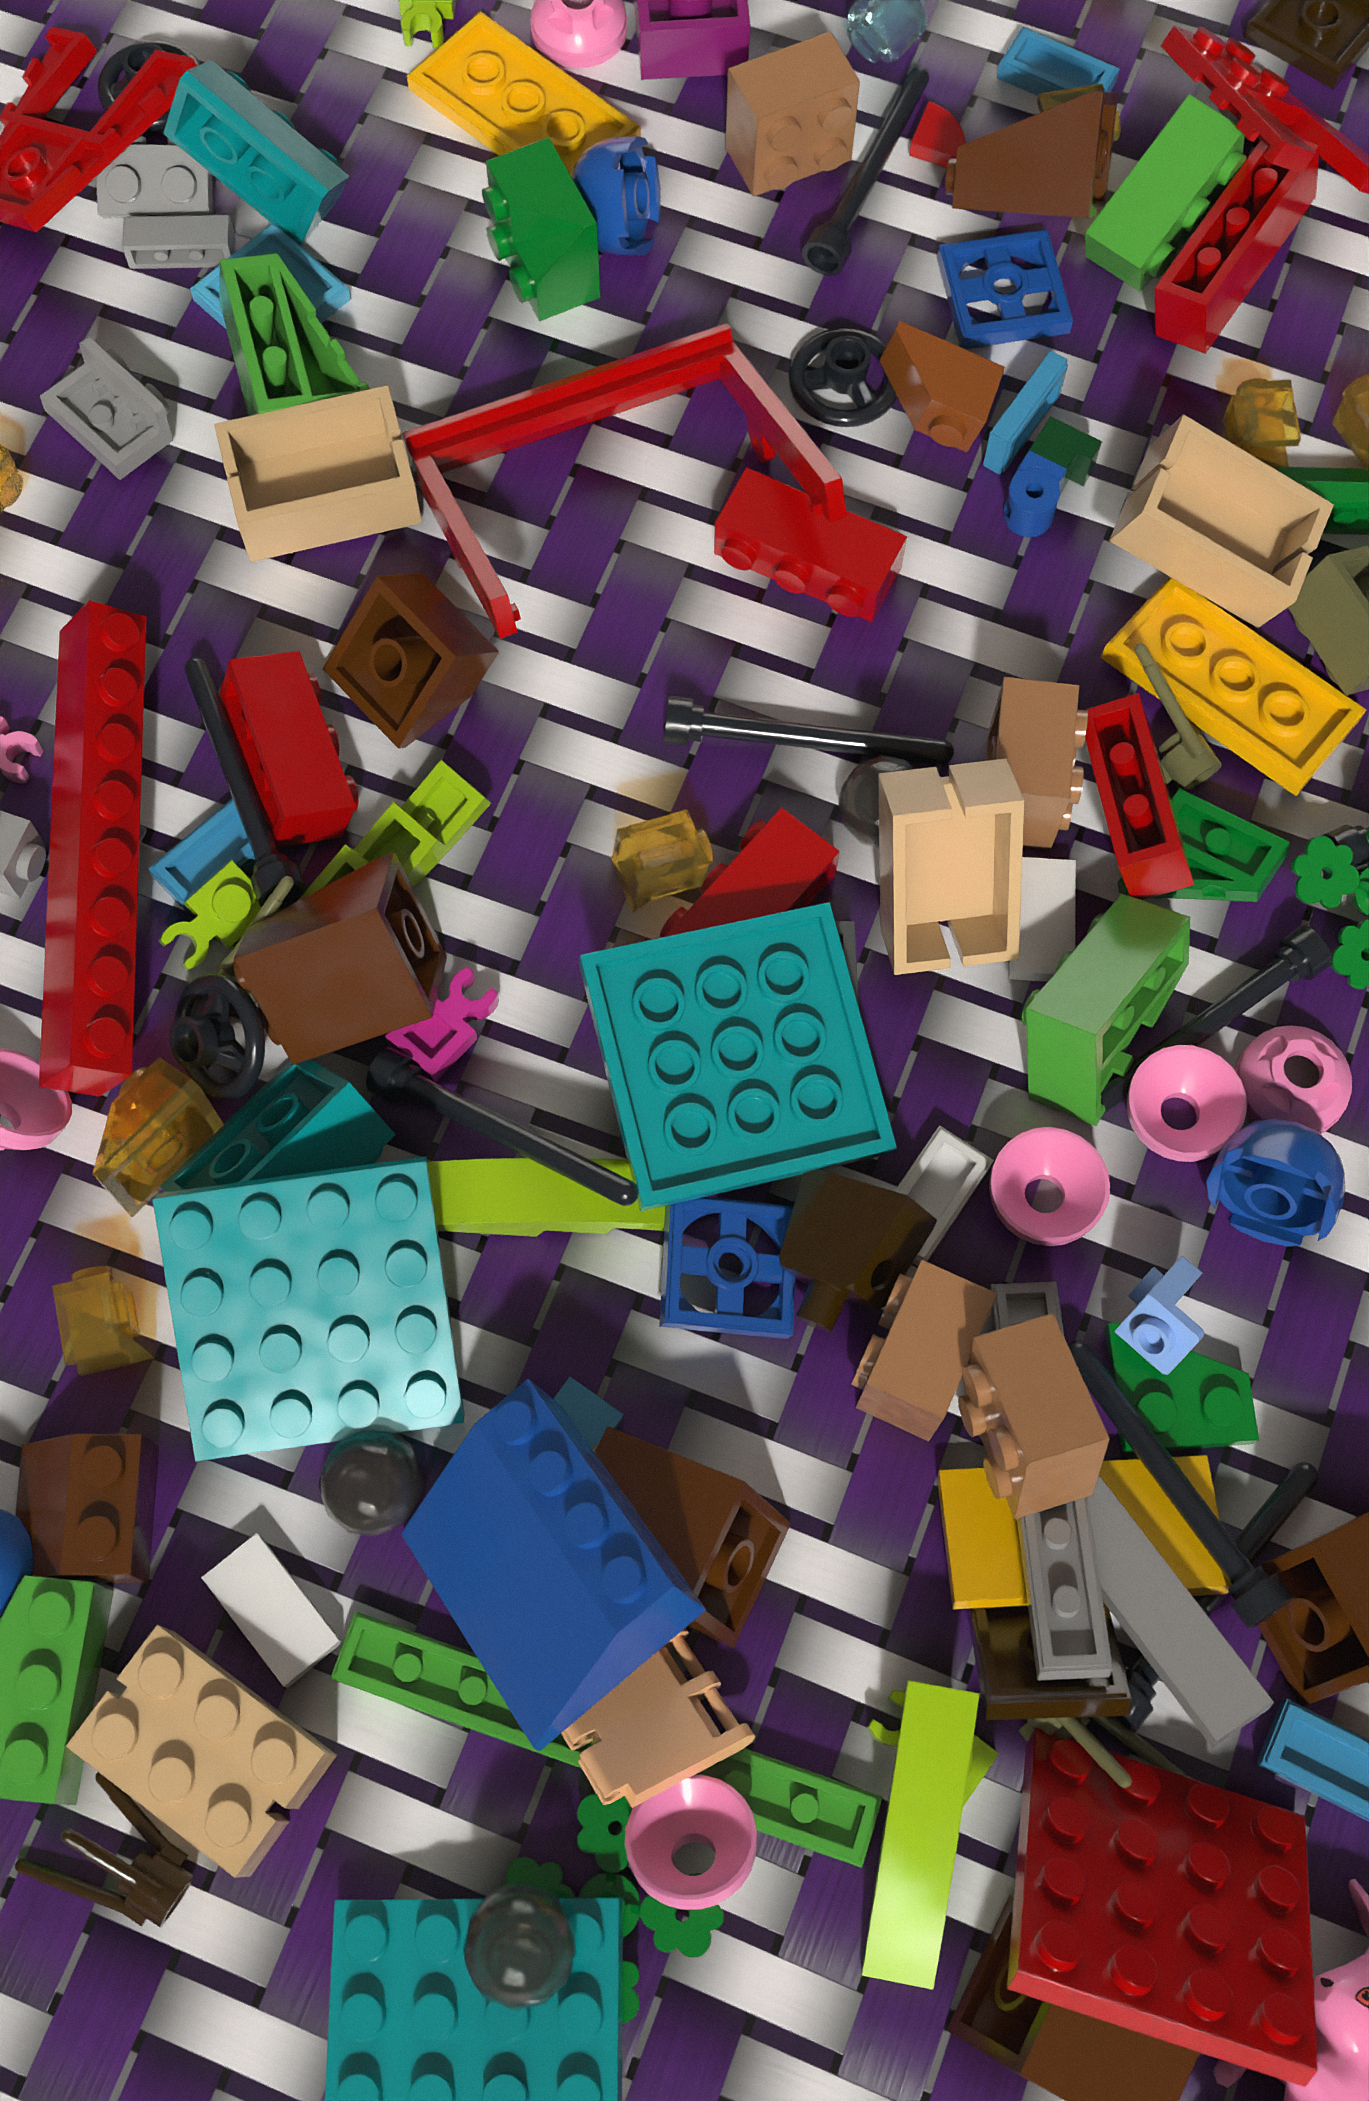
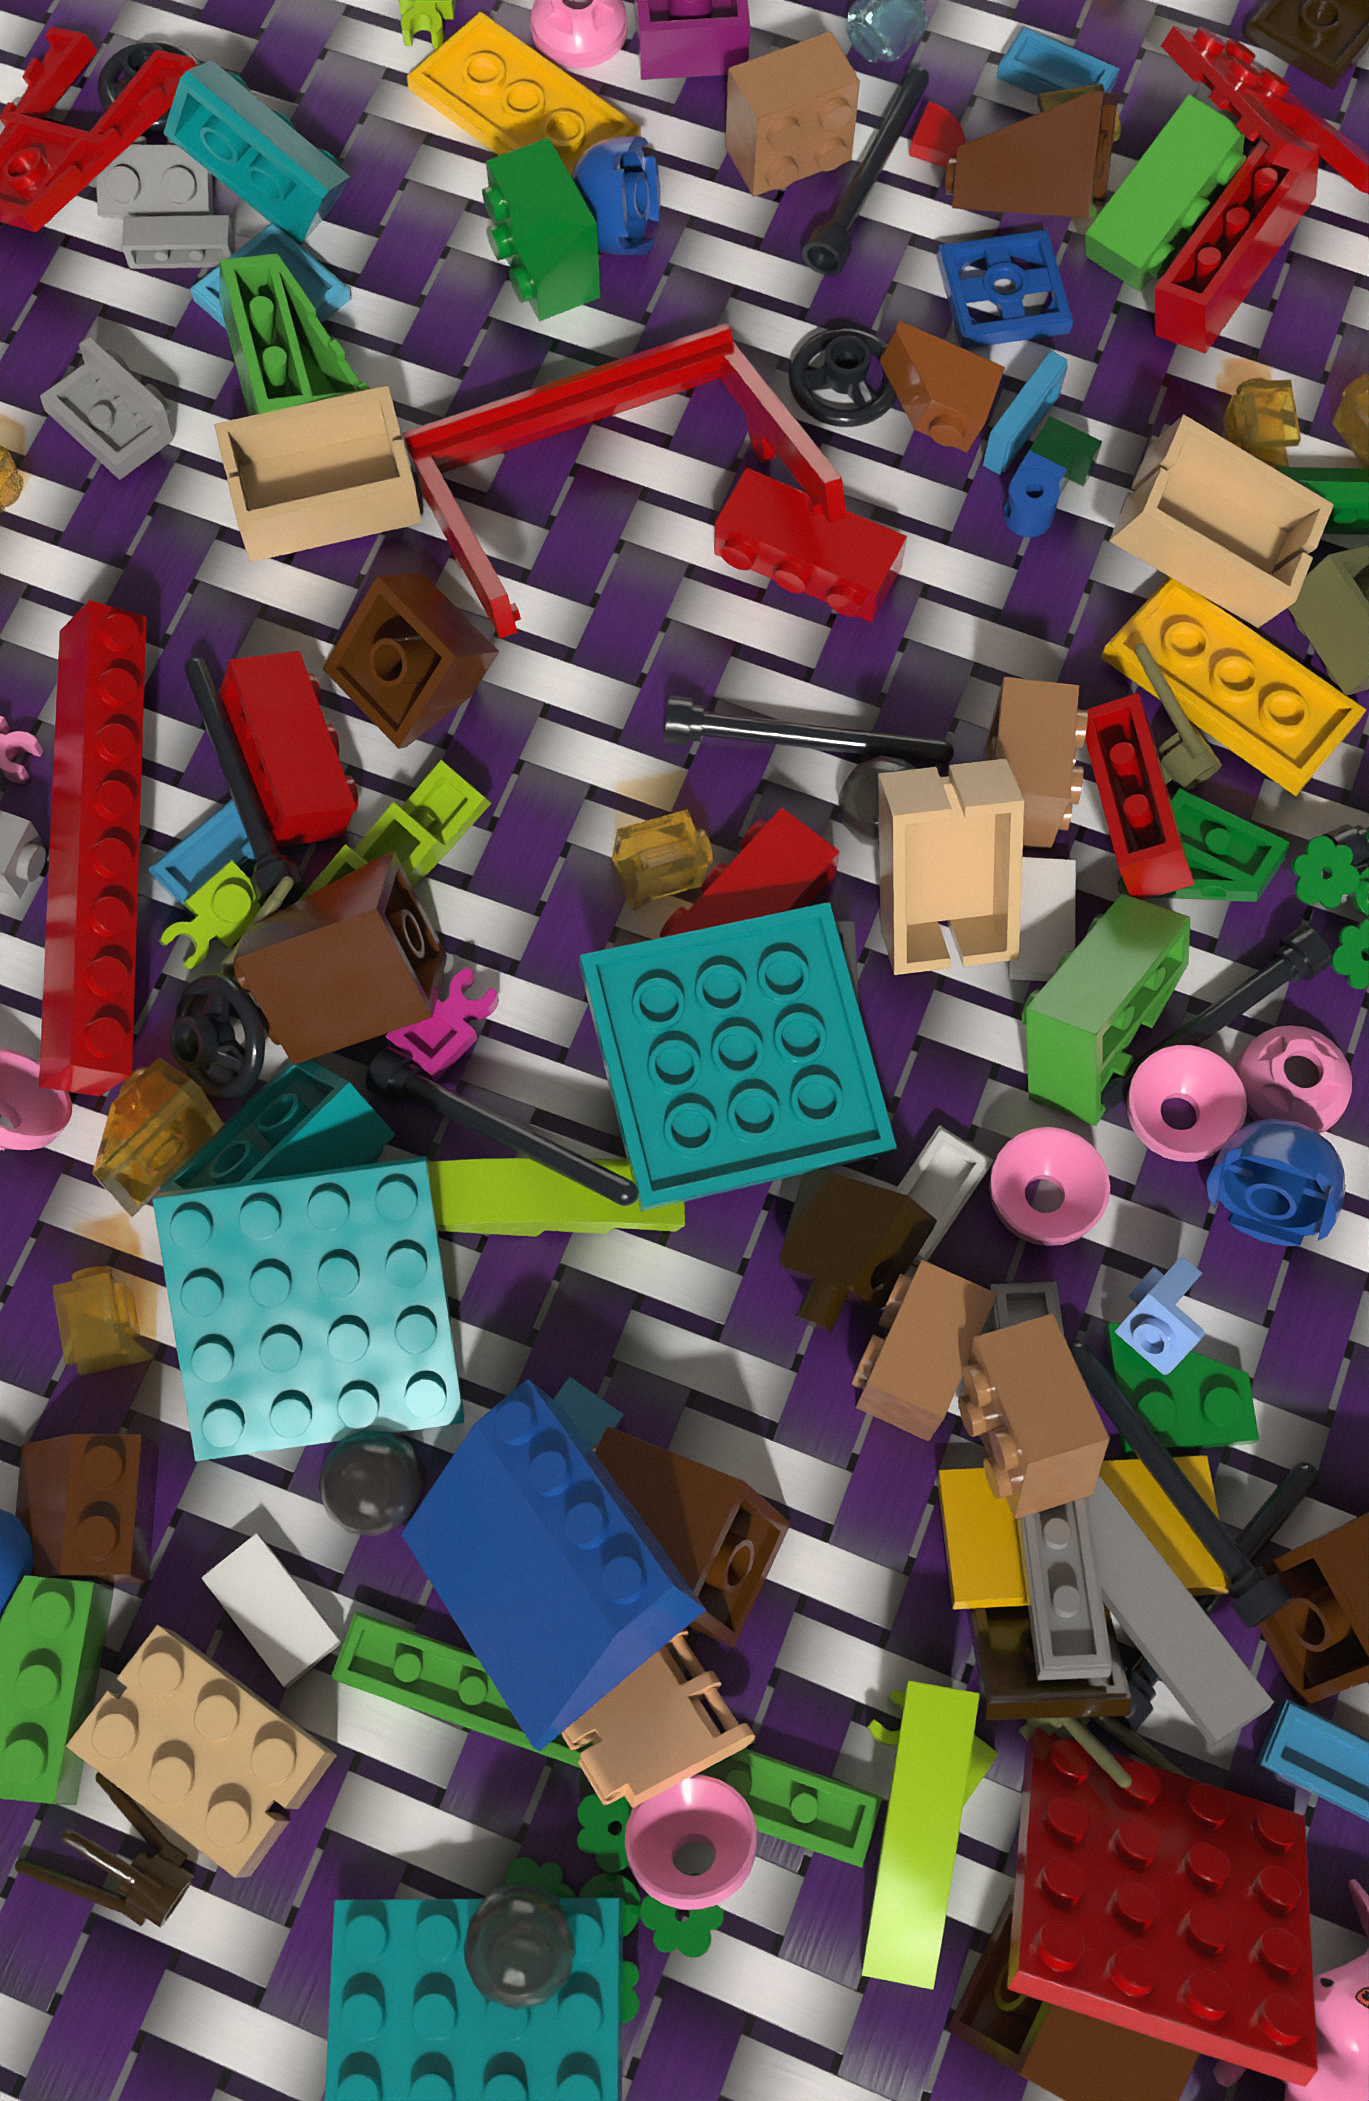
blue piece [659,1197,795,1339] -> none

